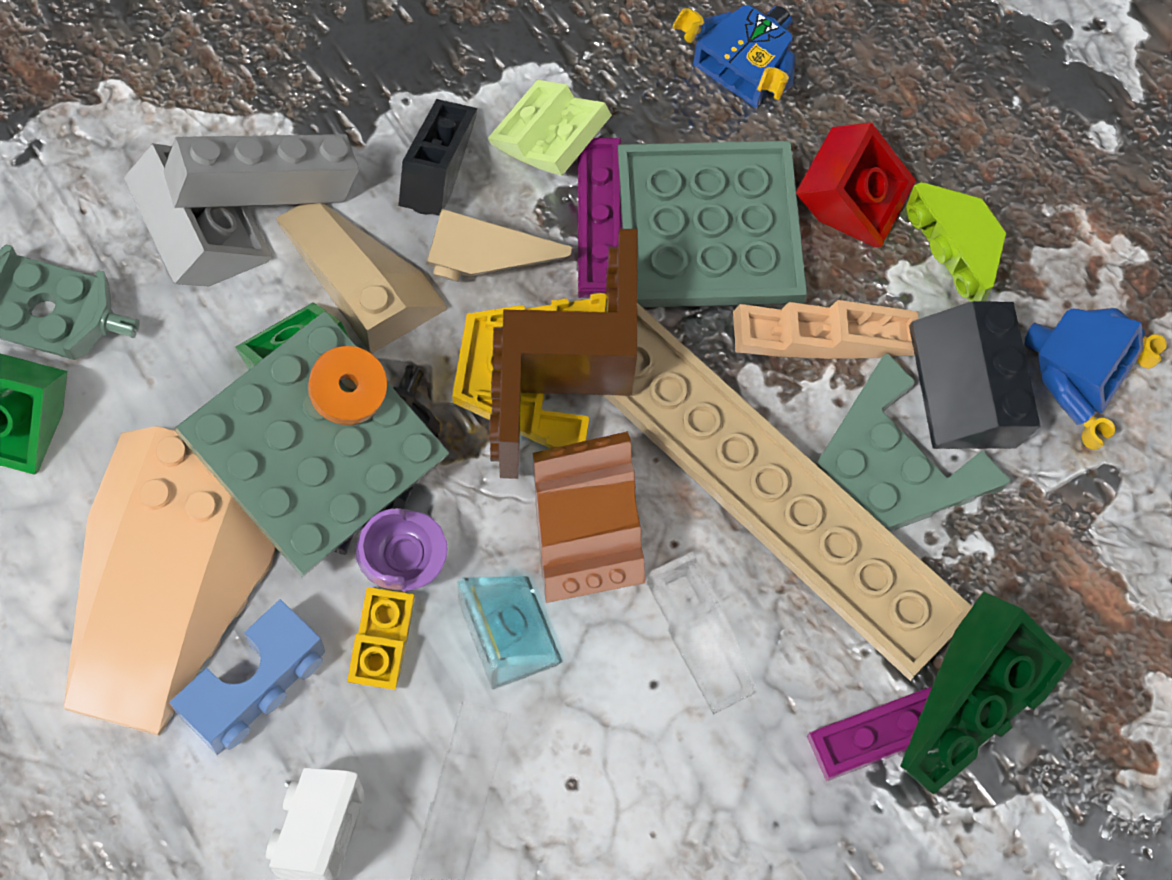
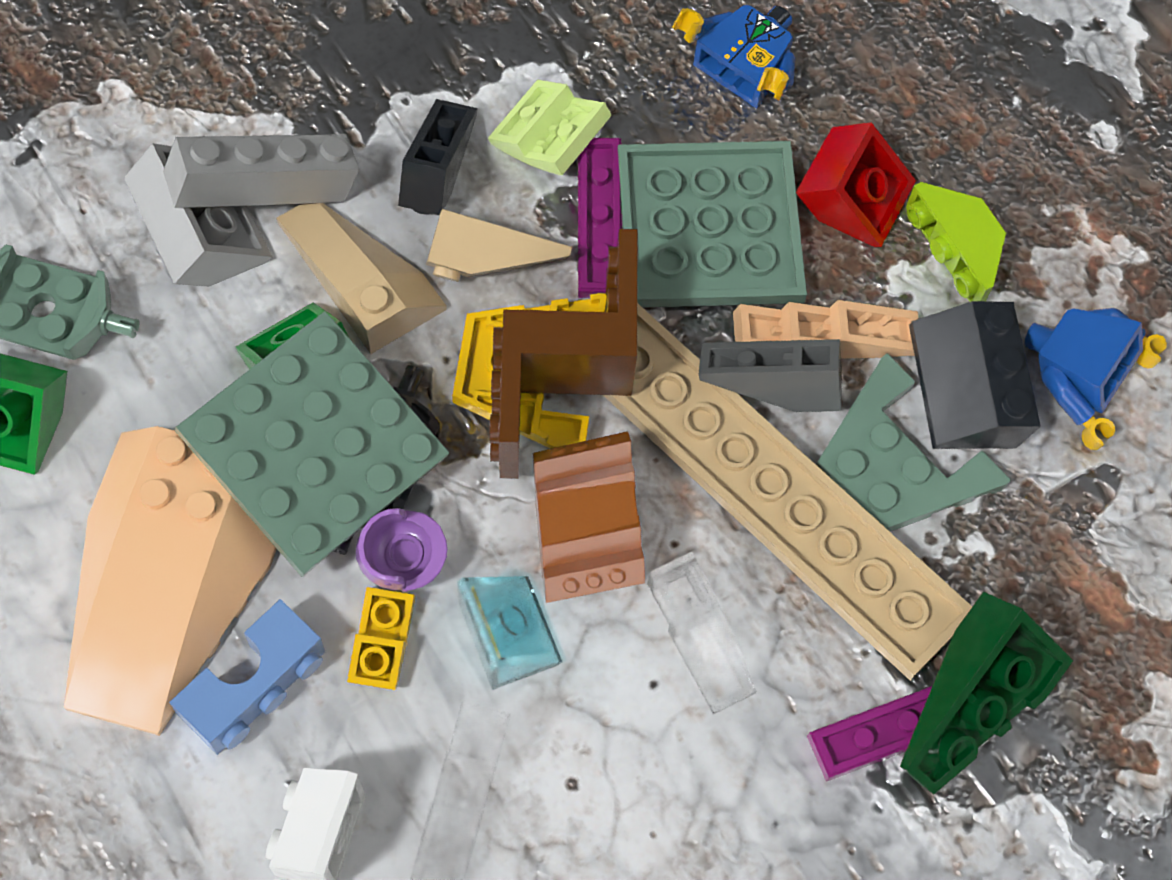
orange piece [308,346,387,425] -> none
none -> dark grey slope [699,339,842,412]

